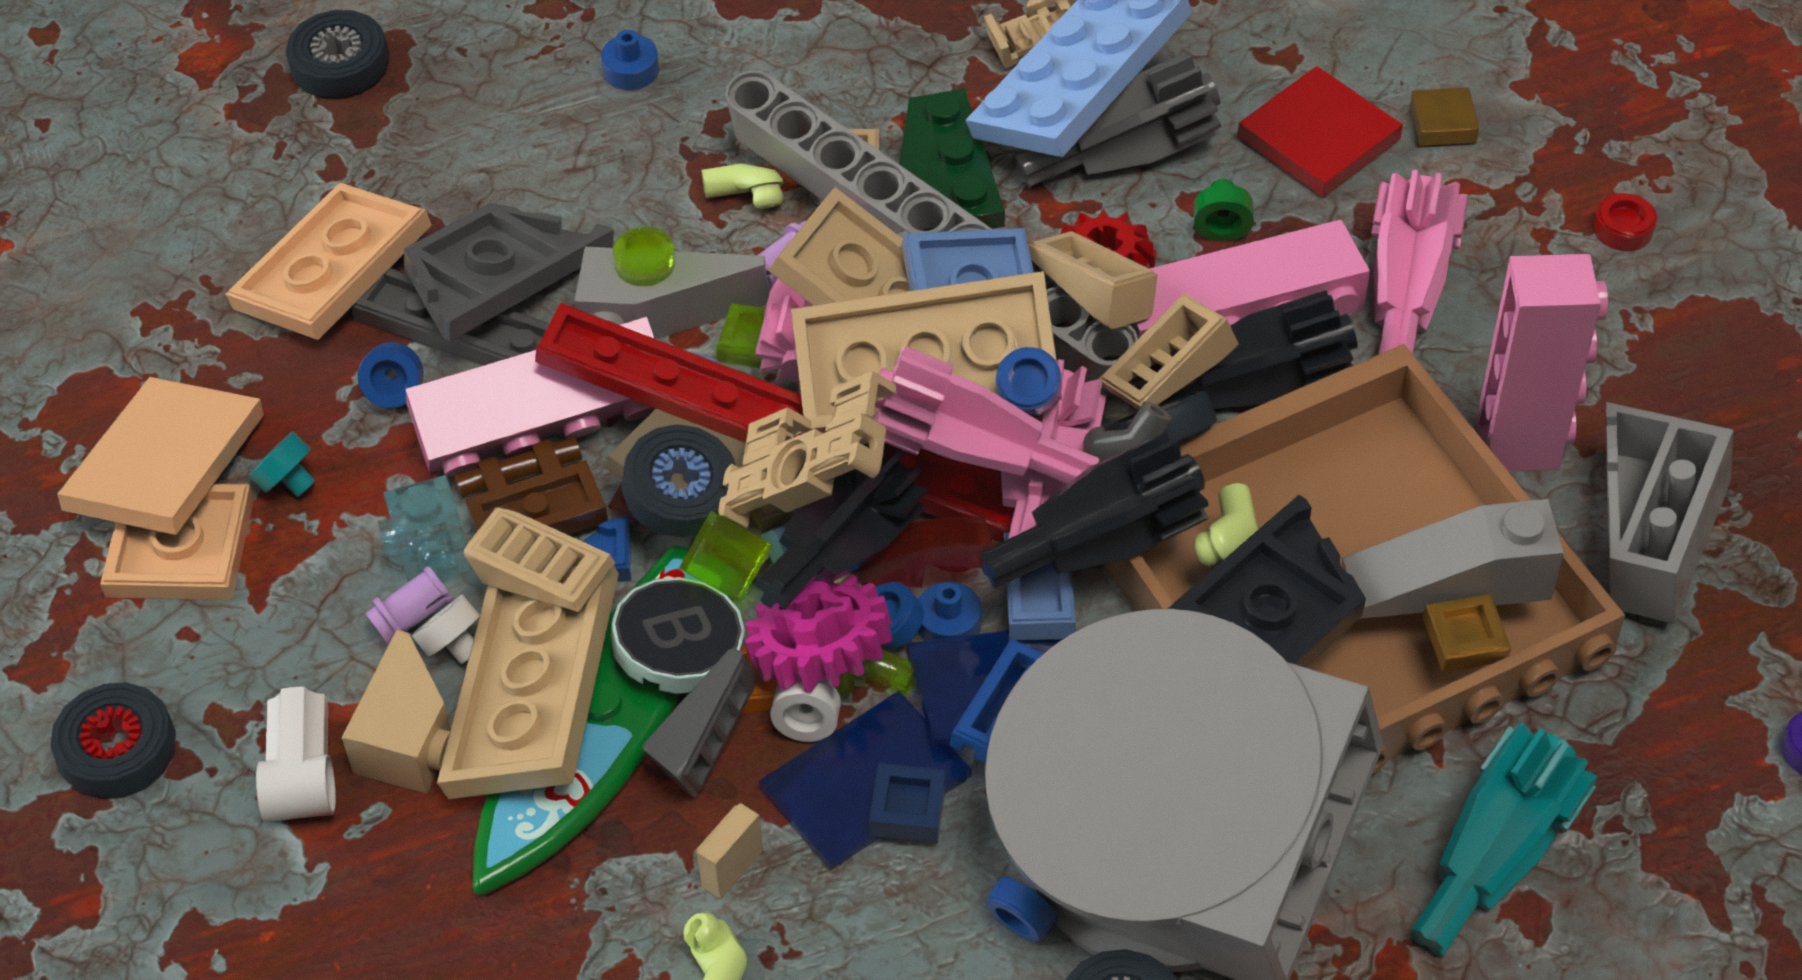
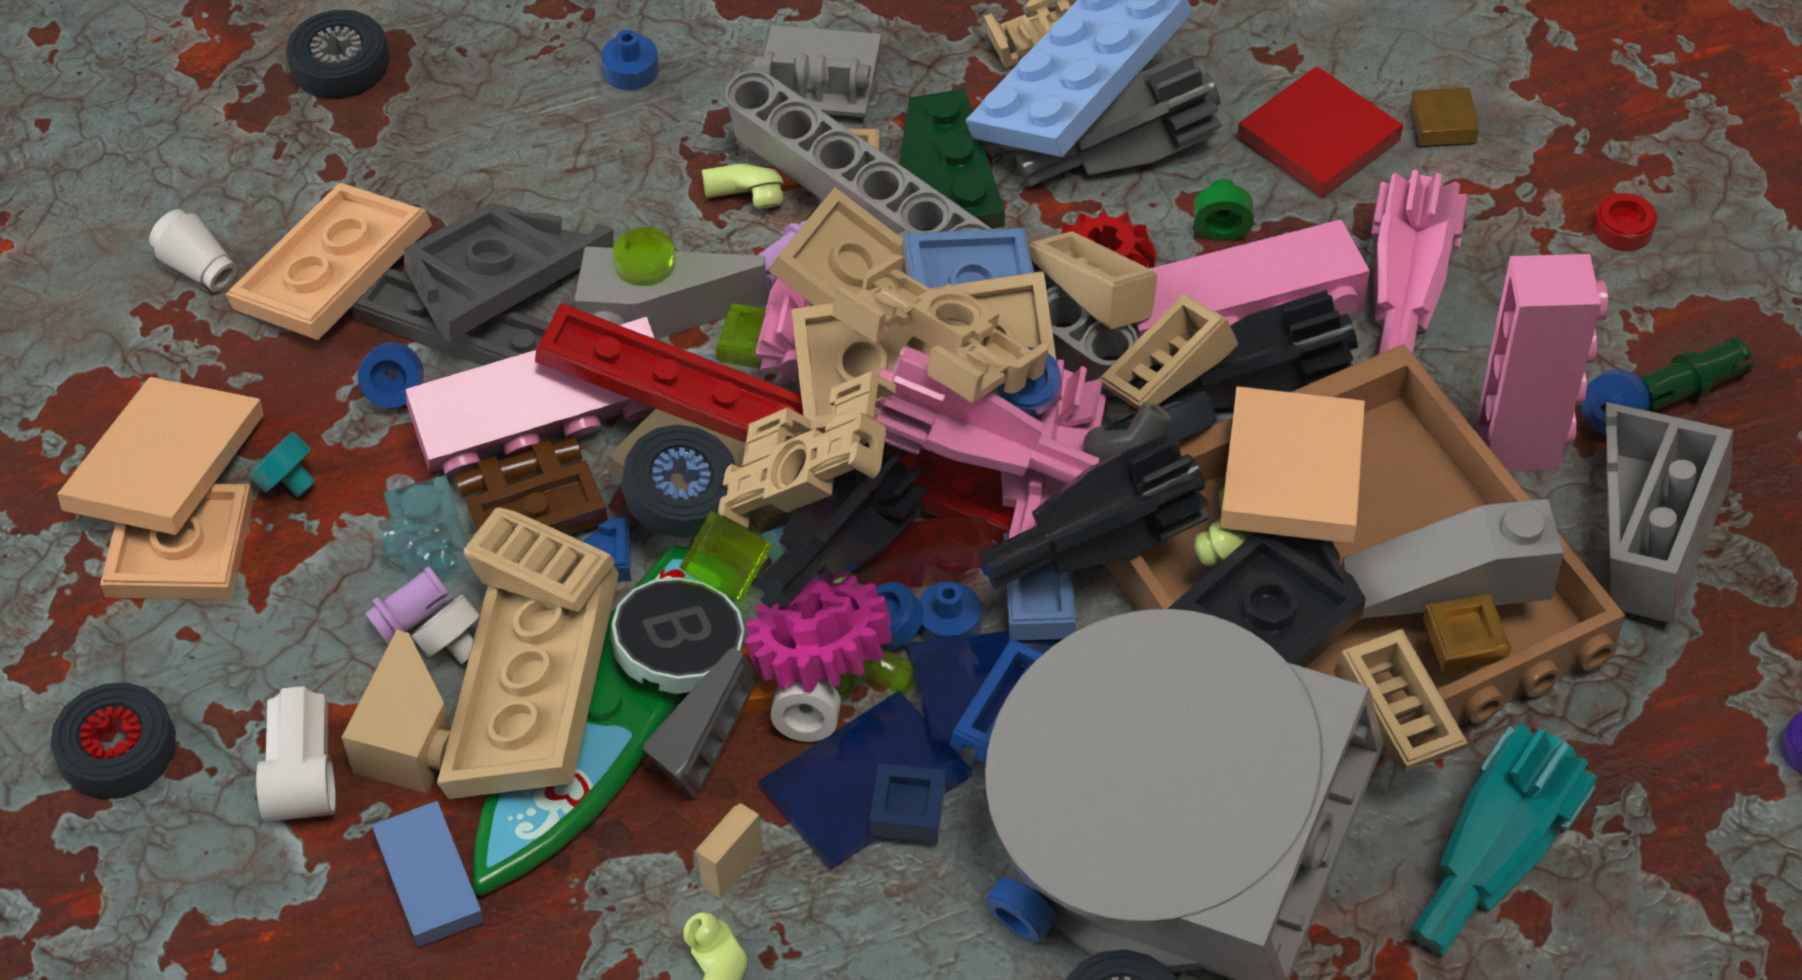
none -> white cone [149,209,238,292]
none -> medium blue tile [372,801,484,948]
none -> light grey hinge [754,25,882,118]
none -> tan piece [831,254,1049,403]
none -> light nougat tile [1220,386,1365,543]
none -> tan slope [1334,629,1468,772]
none -> blue tile [1581,369,1650,435]
none -> dark green pin [1638,337,1753,412]

